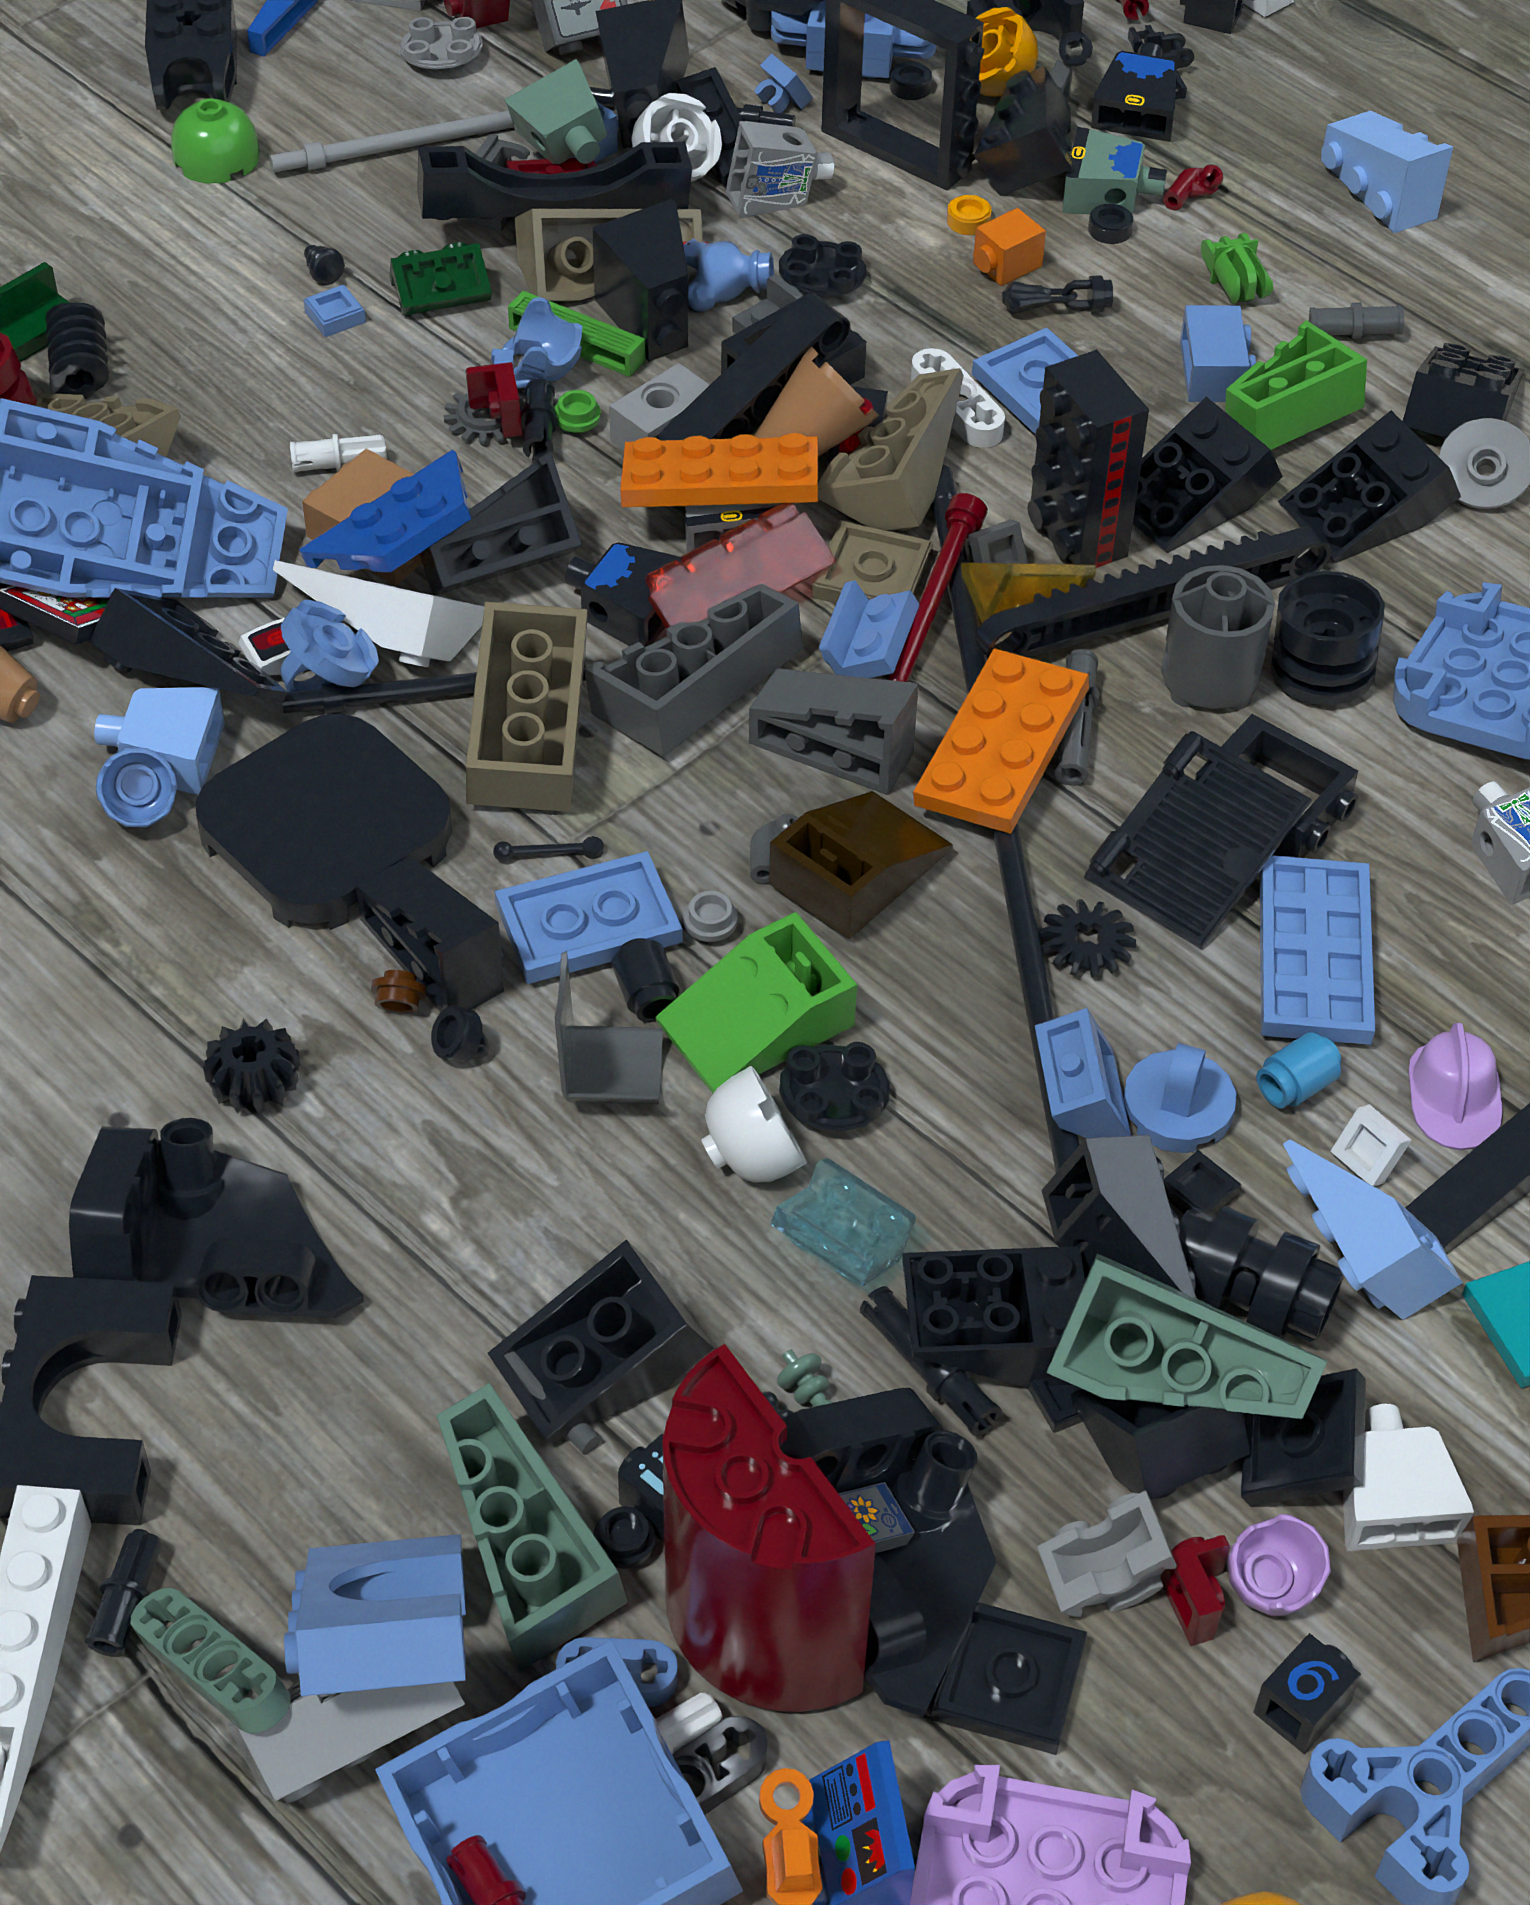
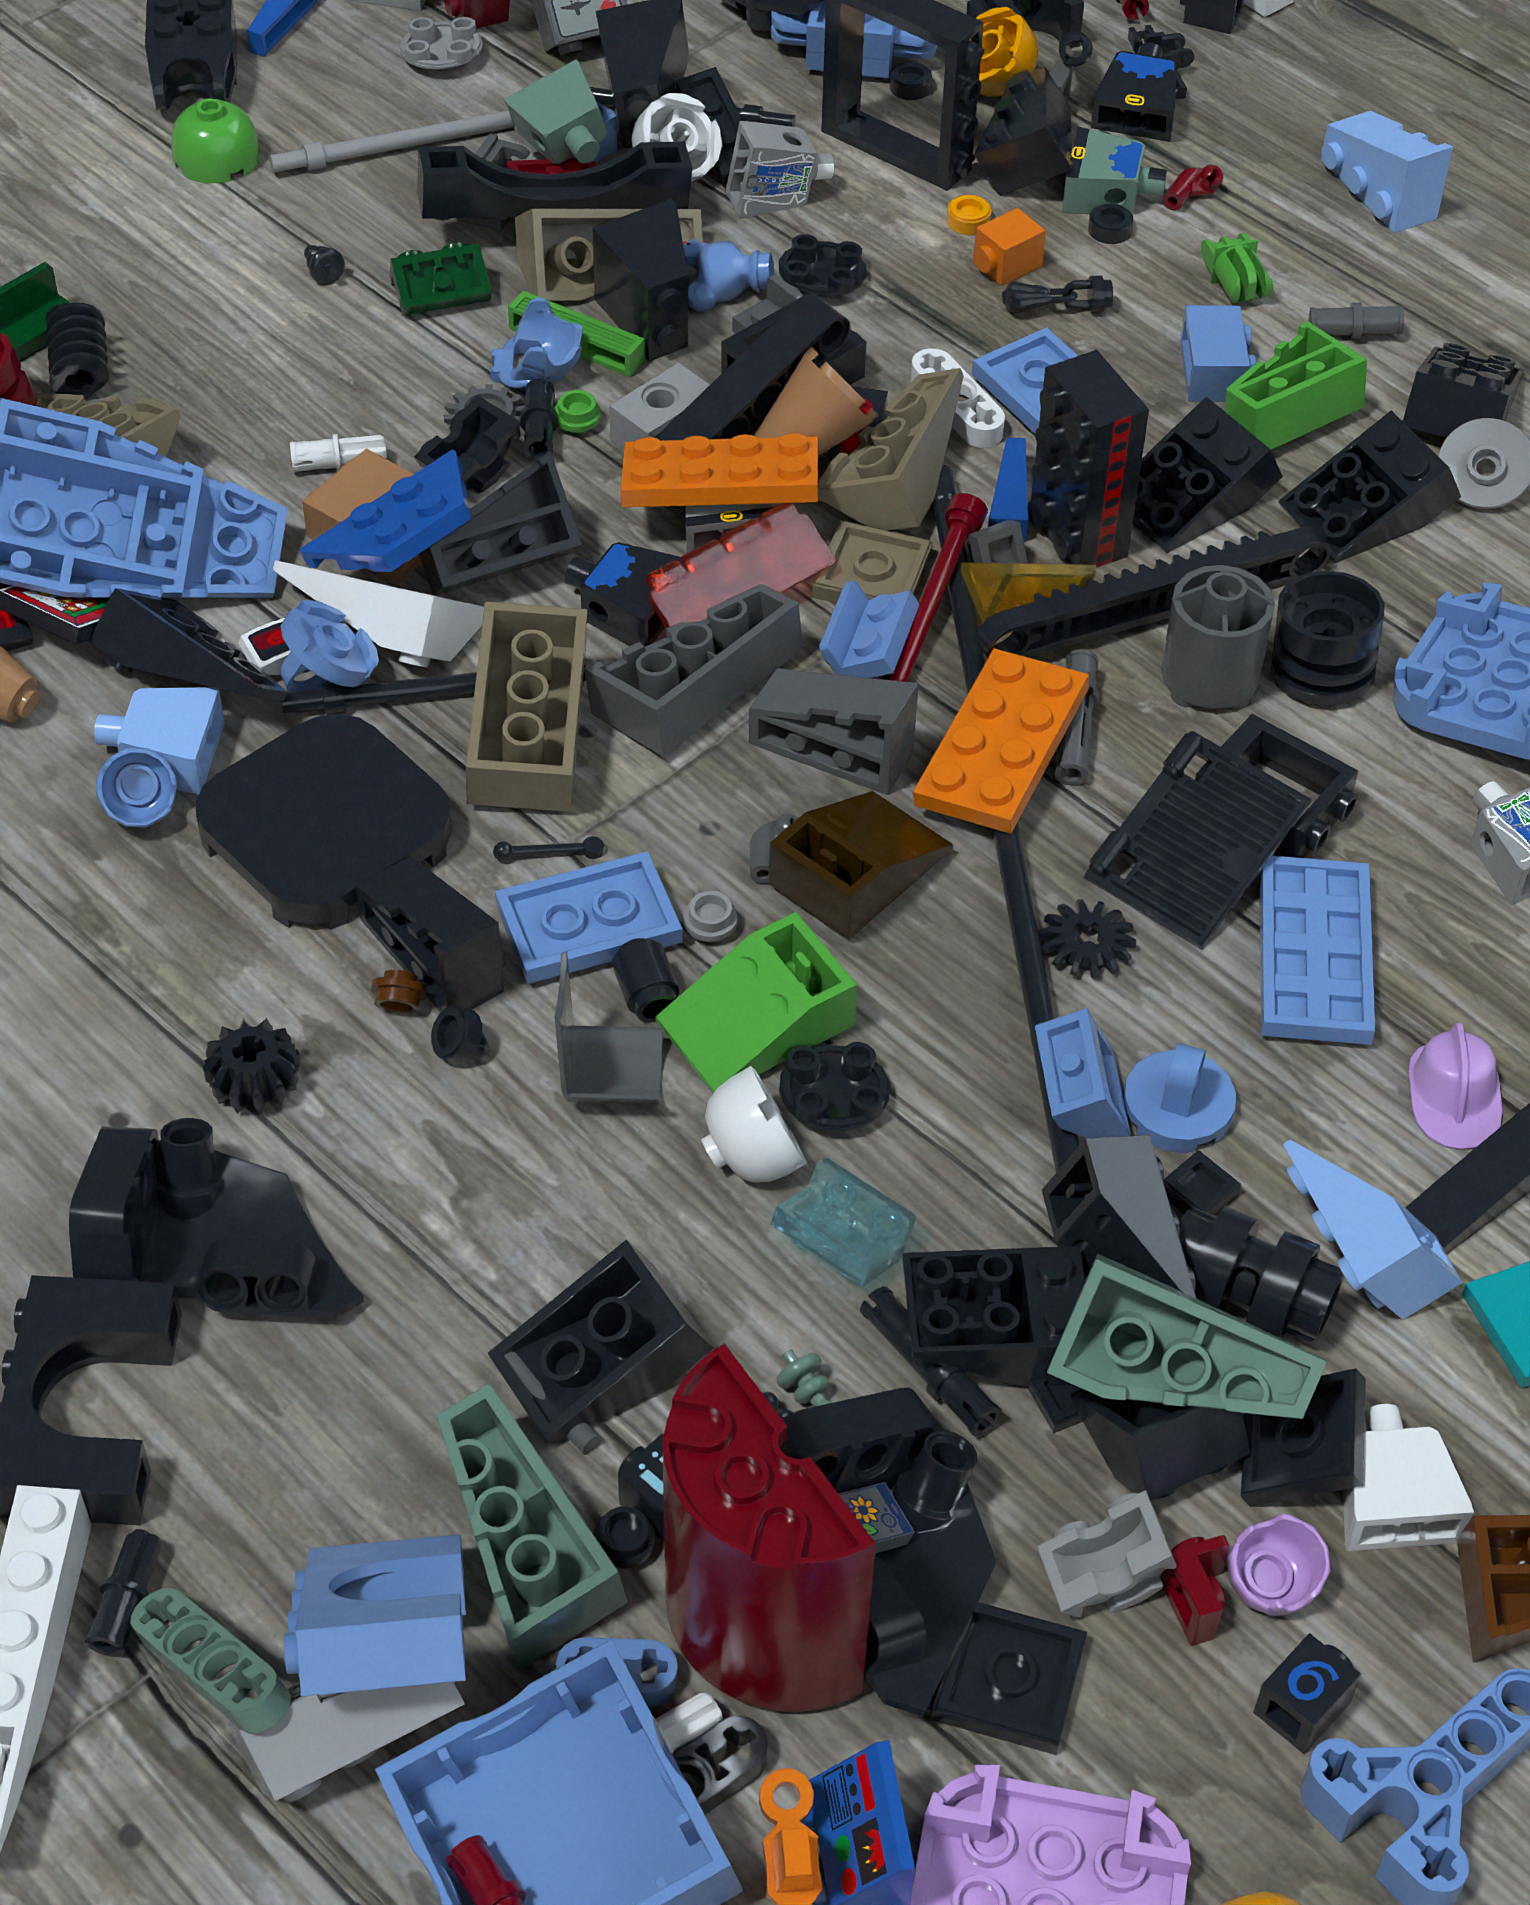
medium blue tile [303,285,366,337] -> none
dark red bracket [465,362,522,438] -> none
medium blue tile [755,53,813,113] -> none
dark azure brick [1256,1032,1341,1108] -> none
white tile [1330,1104,1411,1187] -> none
none -> black cylinder [414,396,520,493]
none -> blue piece [988,438,1028,542]

